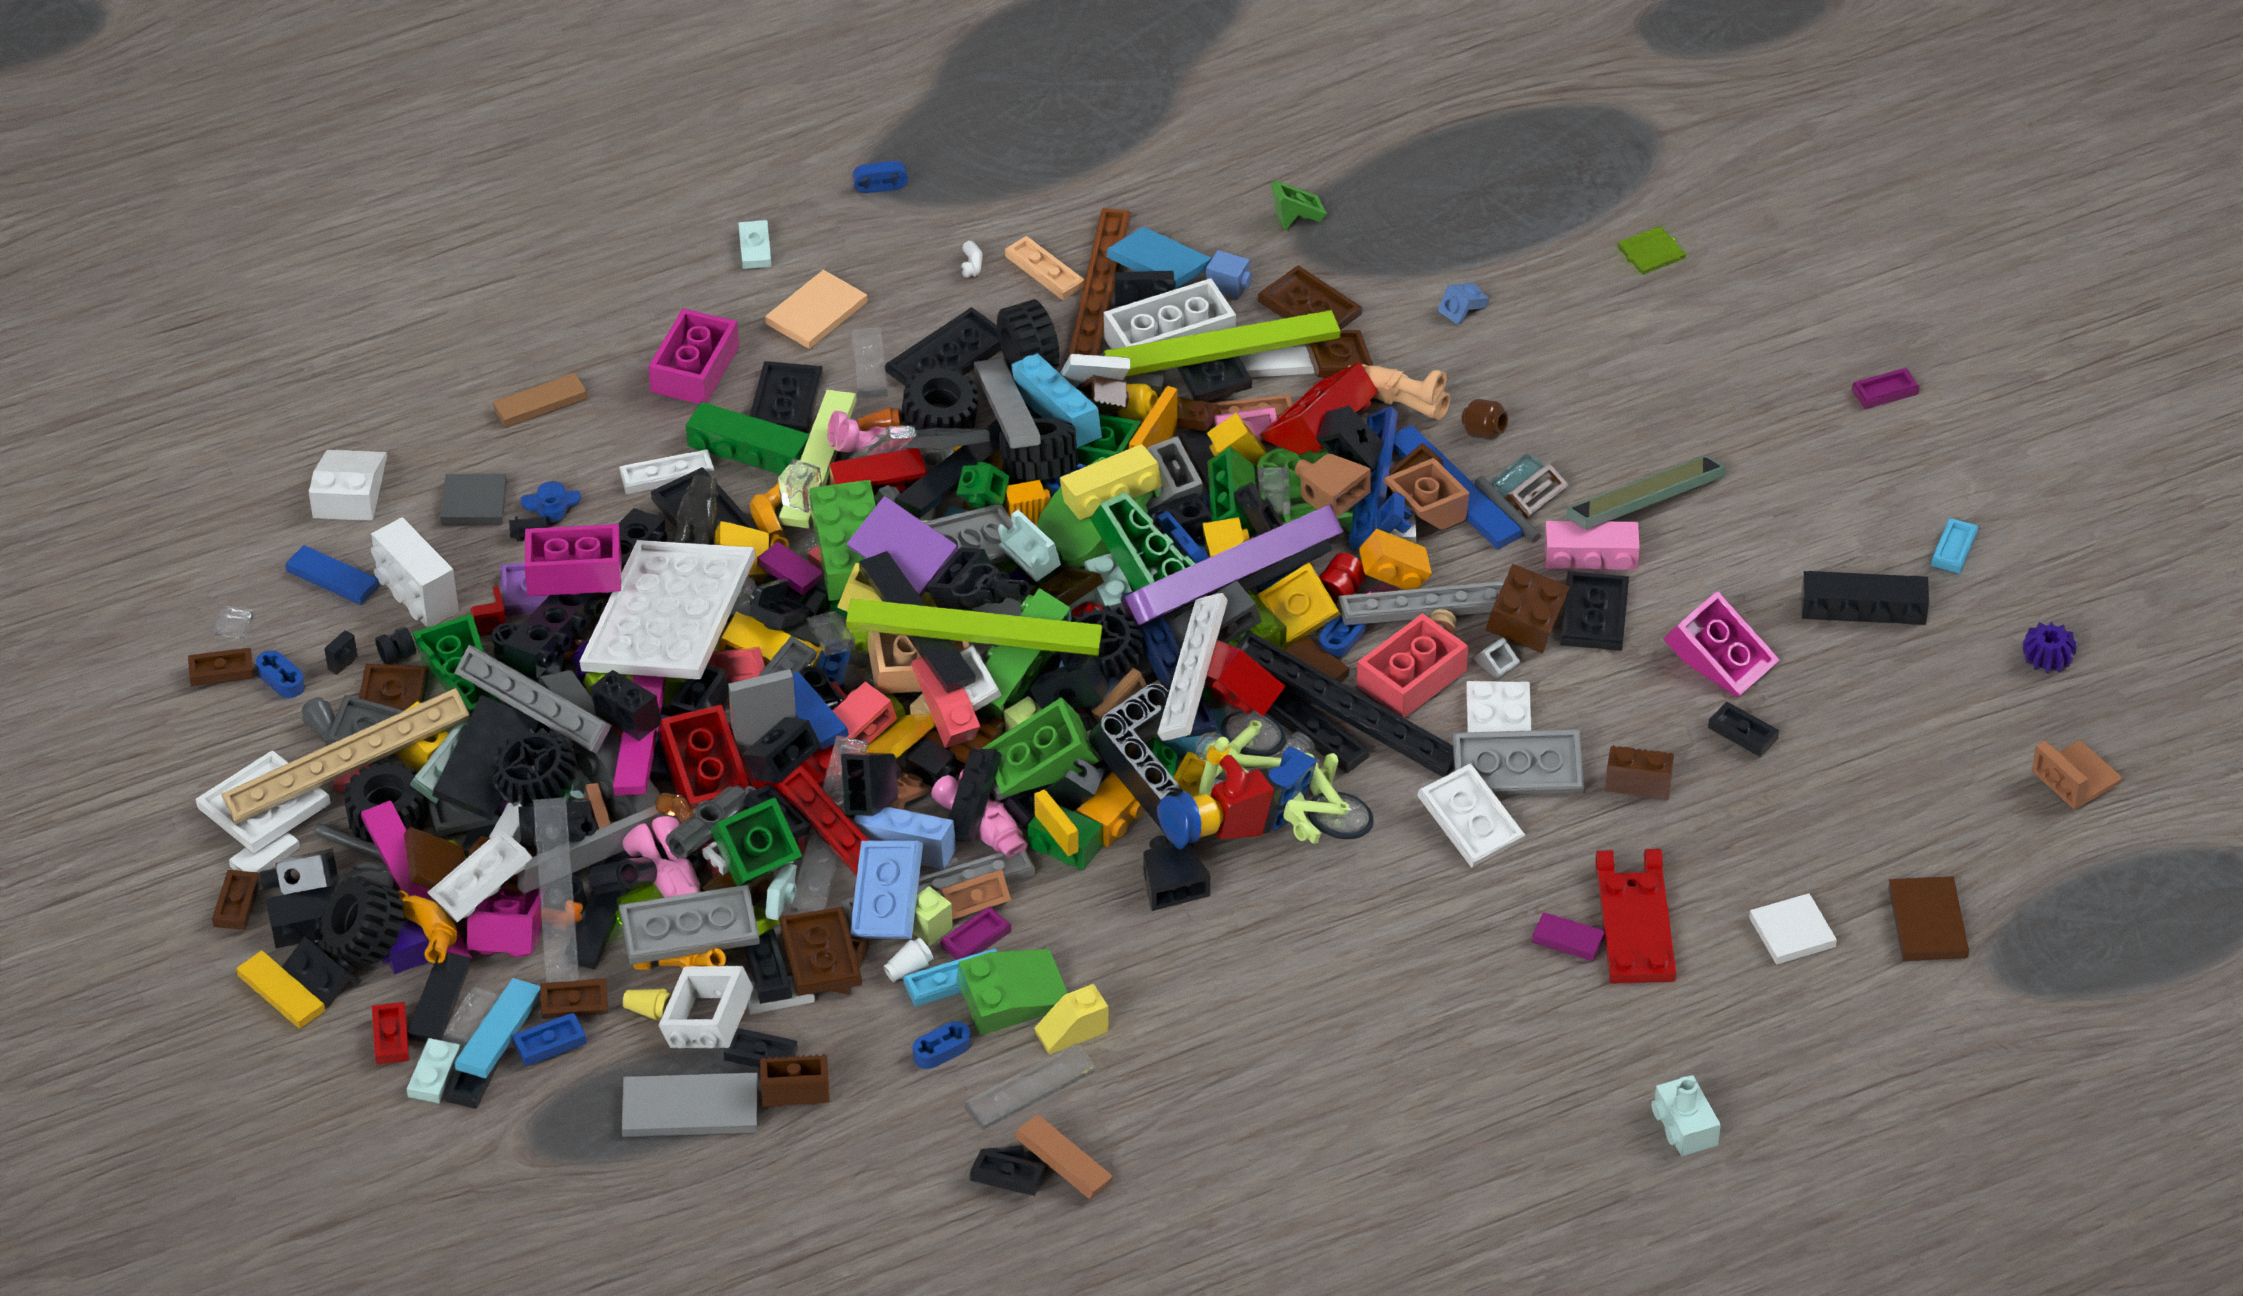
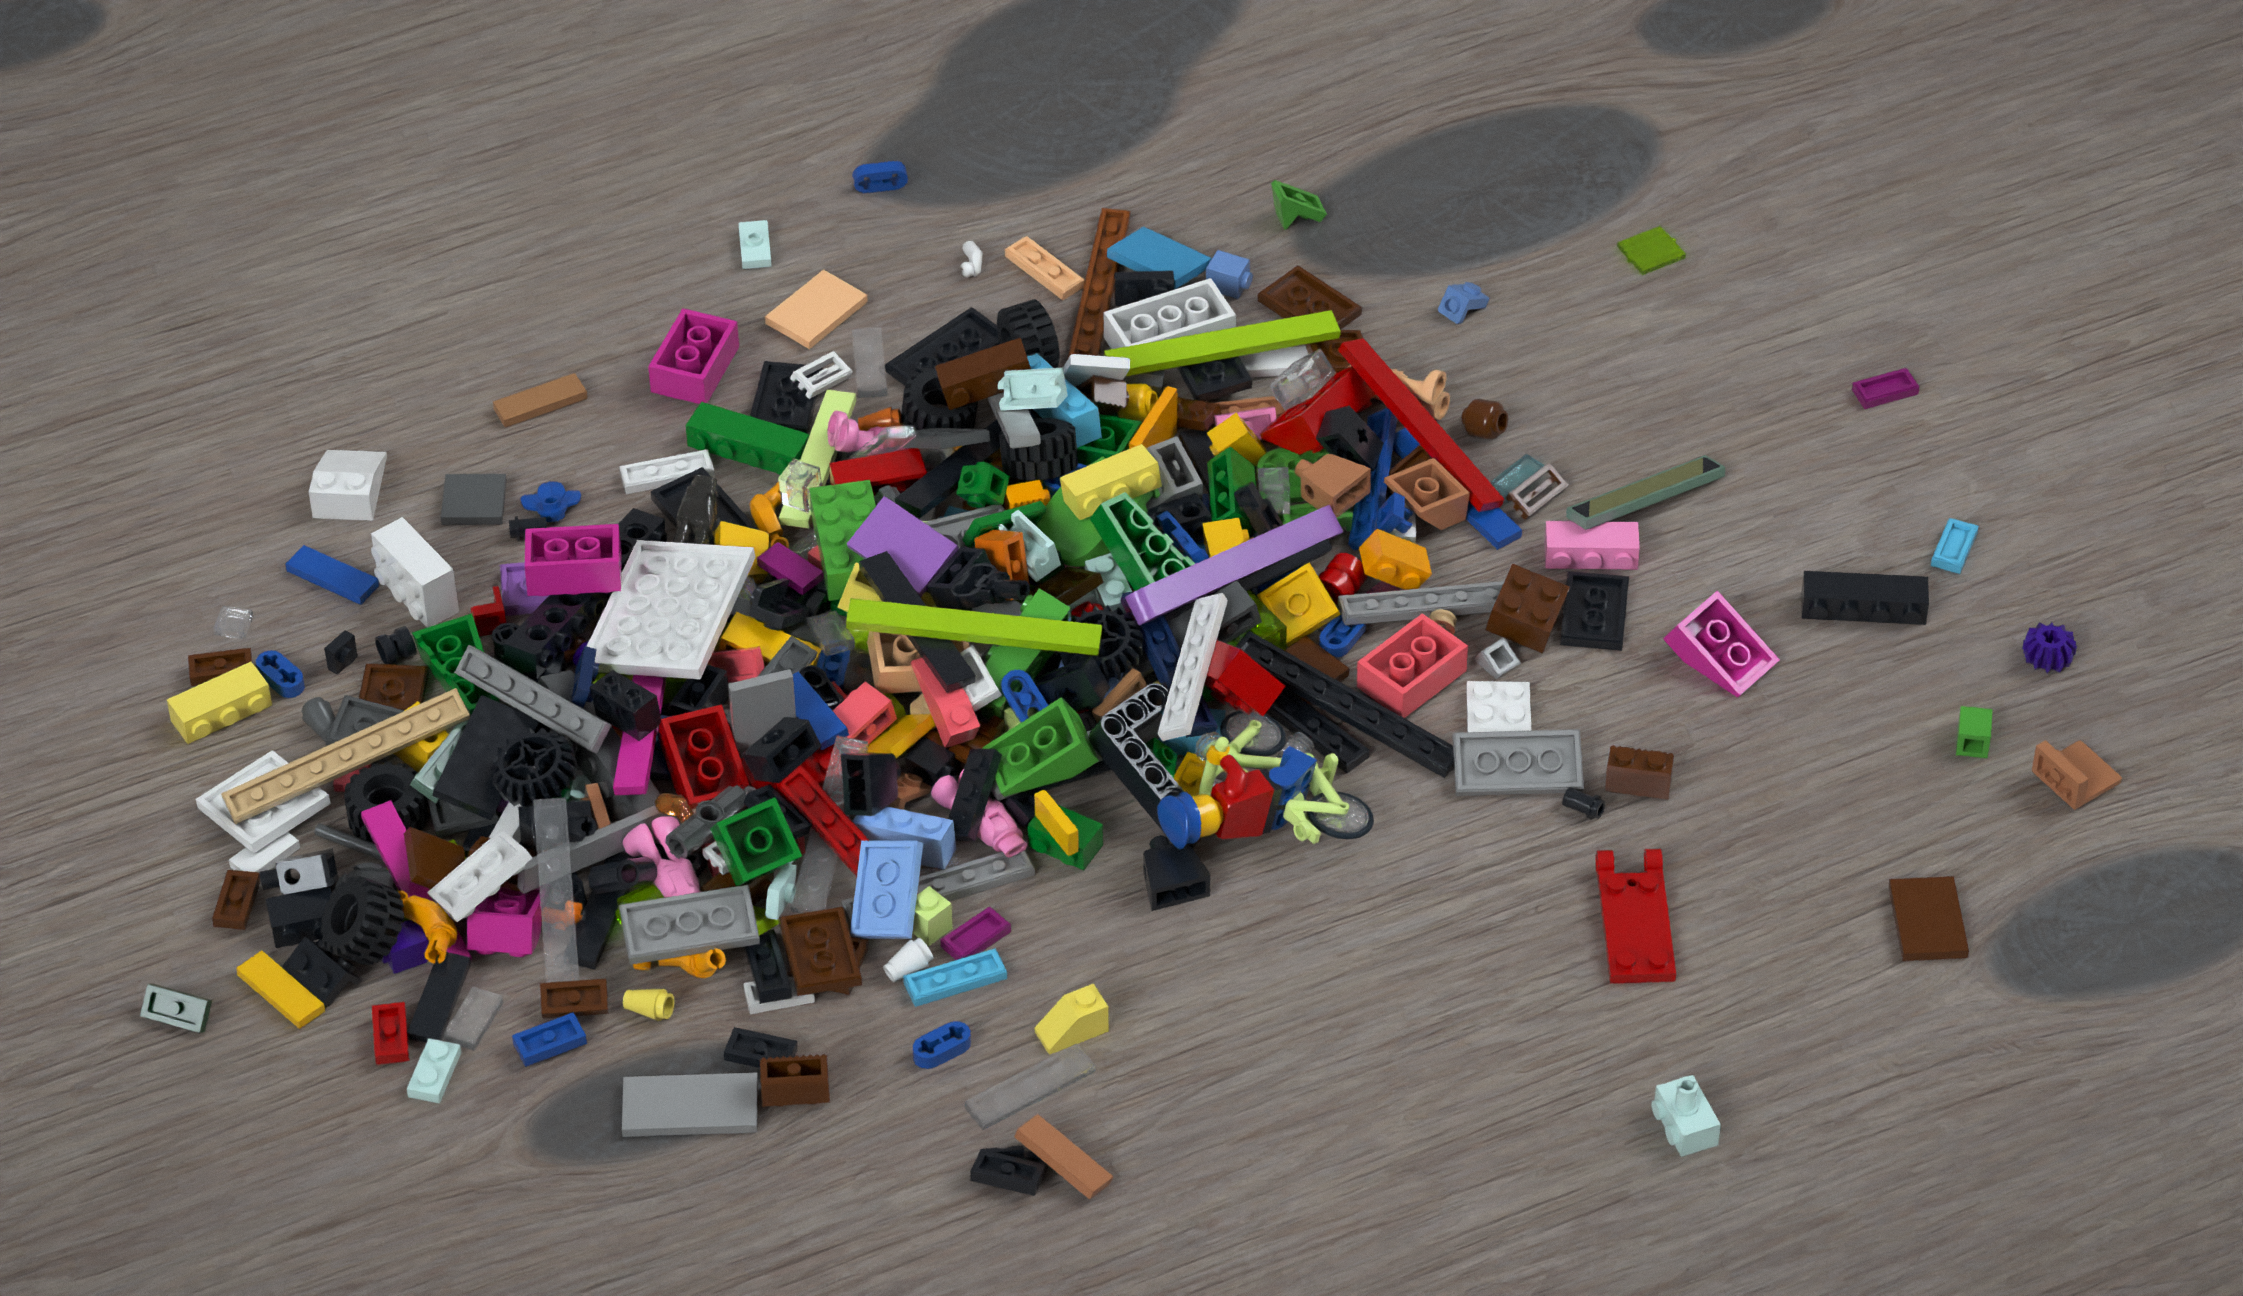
black tile [445,1057,501,1109] -> none
medium azure tile [455,978,541,1078] -> none
white window [658,966,754,1048] -> none
nougat plate [939,869,1011,920] -> none
bright green slope [957,949,1068,1036] -> none
black hinge [1045,759,1105,811] -> none
light orange brick [1076,772,1145,847] -> none
white tile [1417,763,1525,868] -> none
dark grey bar [1474,476,1541,543] -> none
magenta tile [1532,912,1605,962] -> none
black plate [1708,701,1779,757] -> none
white tile [1749,893,1837,965] -> none
none -> plate [140,983,212,1033]
none -> light yellow brick [167,662,272,744]
none -> dark blue plate [570,646,600,708]
none -> white tile [790,351,853,399]
none -> reddish brown brick [935,338,1031,410]
none -> green tile [962,501,1047,547]
none -> orange slope [974,530,1030,601]
none -> light aqua hinge [998,367,1068,411]
none -> blue plate [1000,670,1048,723]
none -> clear brick [1269,348,1336,411]
none -> red tile [1338,338,1505,512]
none -> black pin [1562,787,1606,819]
none -> bright green brick [1956,706,1993,758]

